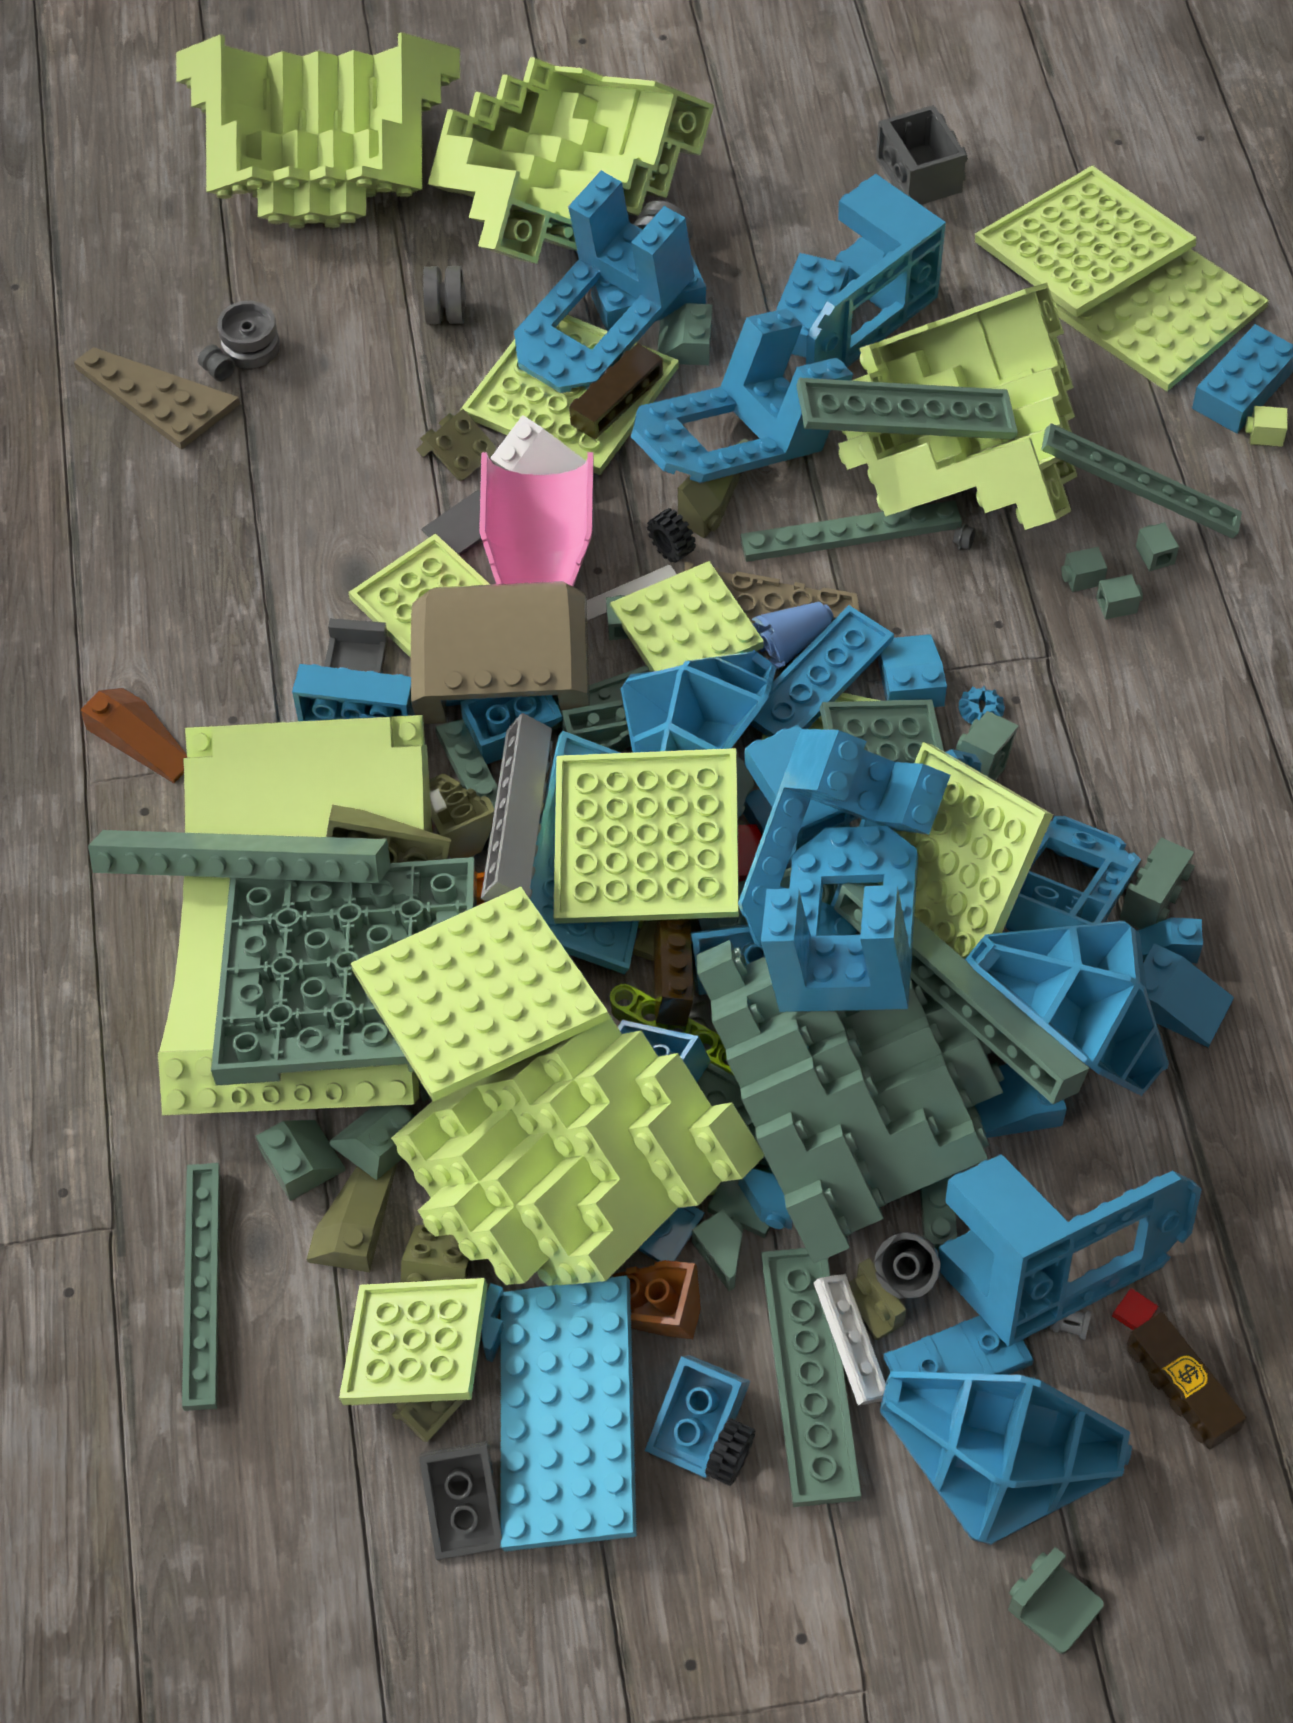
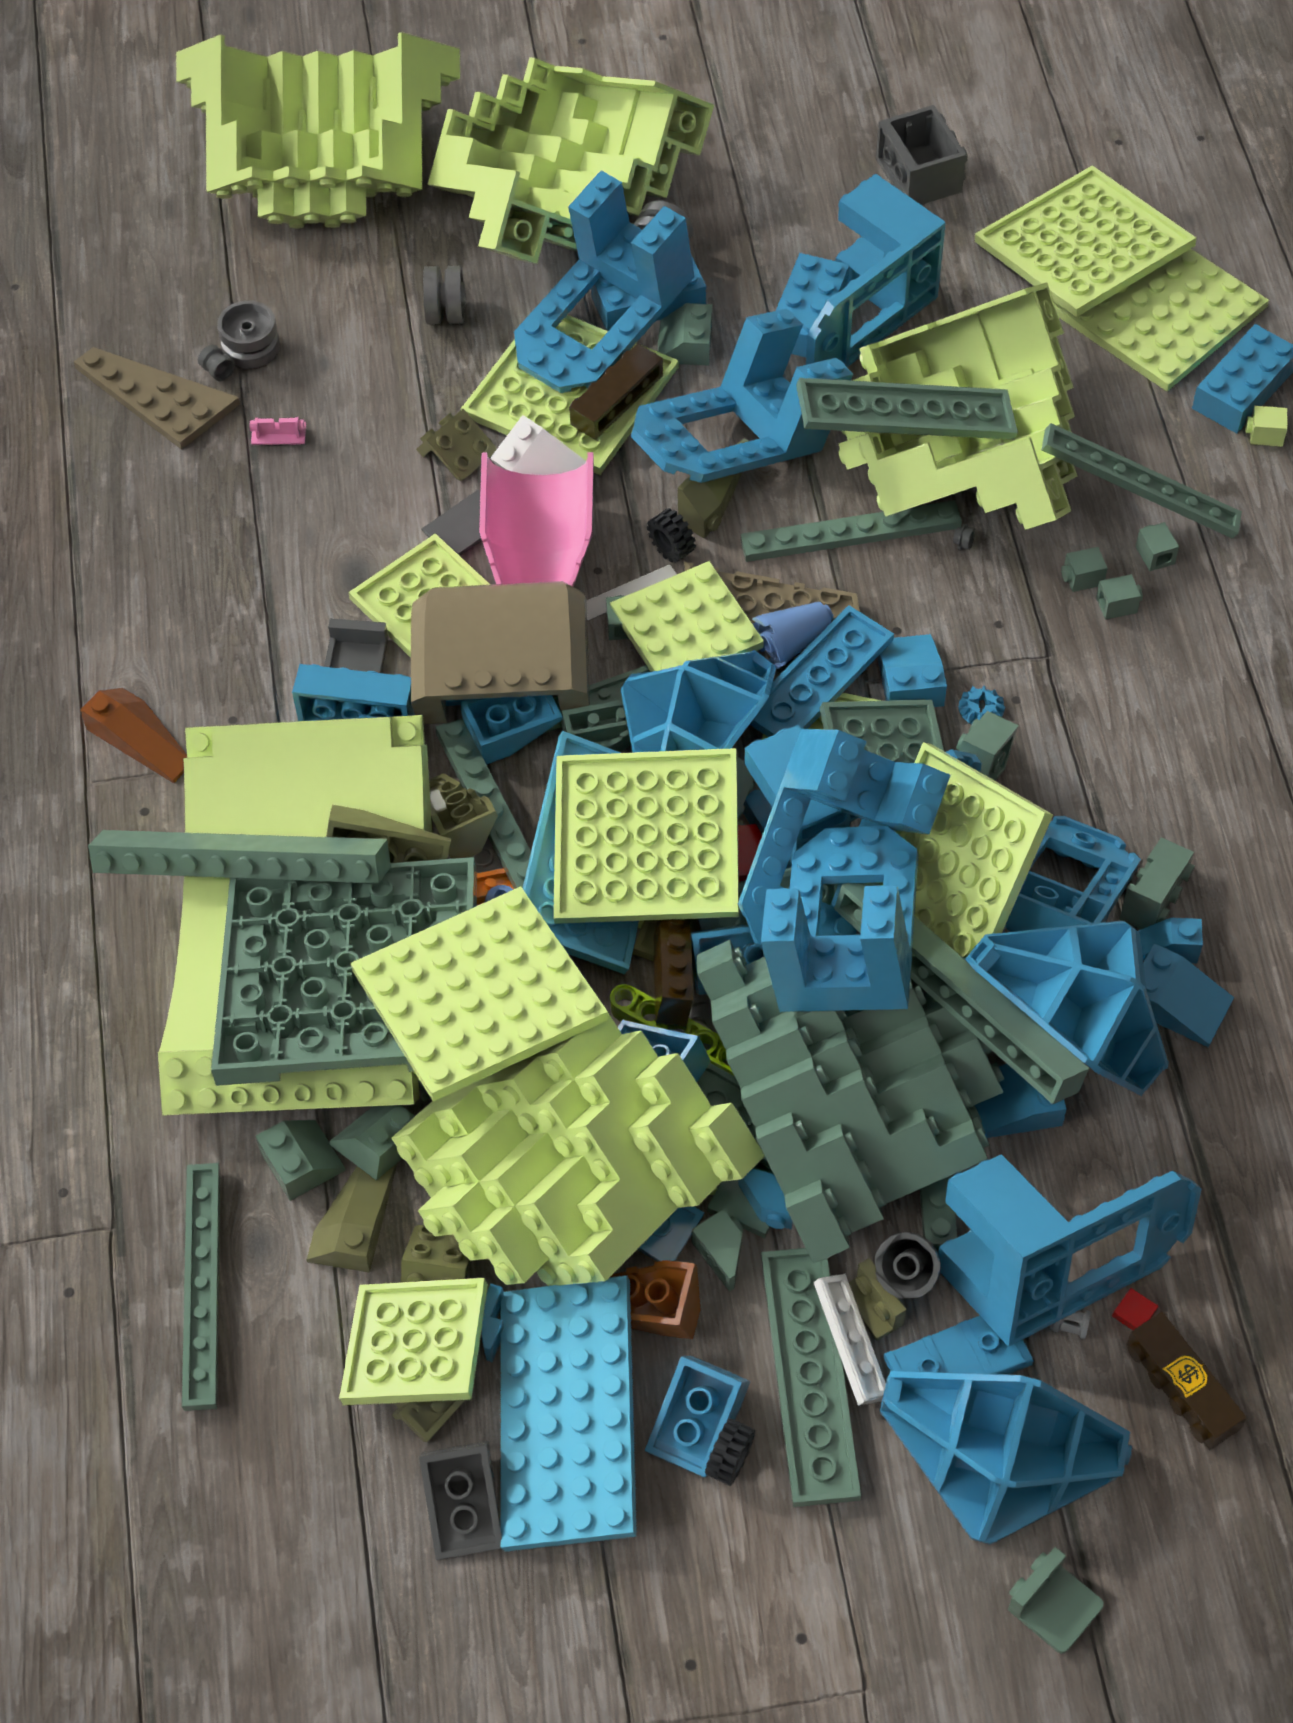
light grey brick [481,713,552,902] -> none
none -> bright pink hinge [250,417,306,445]

